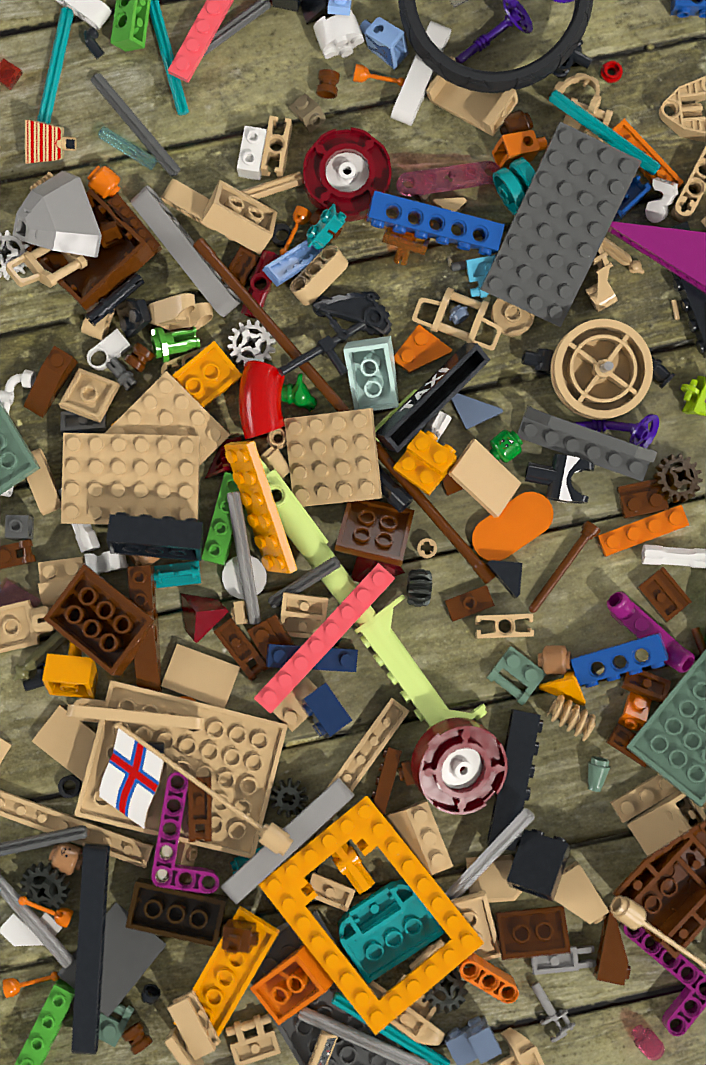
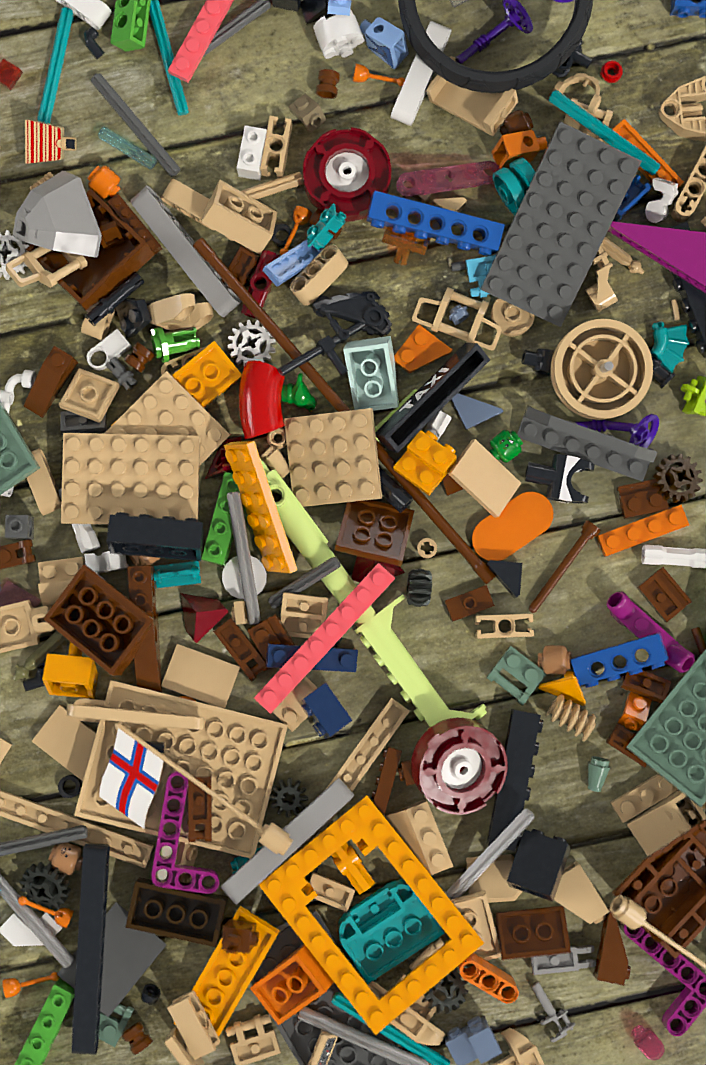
none -> teal arm [650,321,689,373]

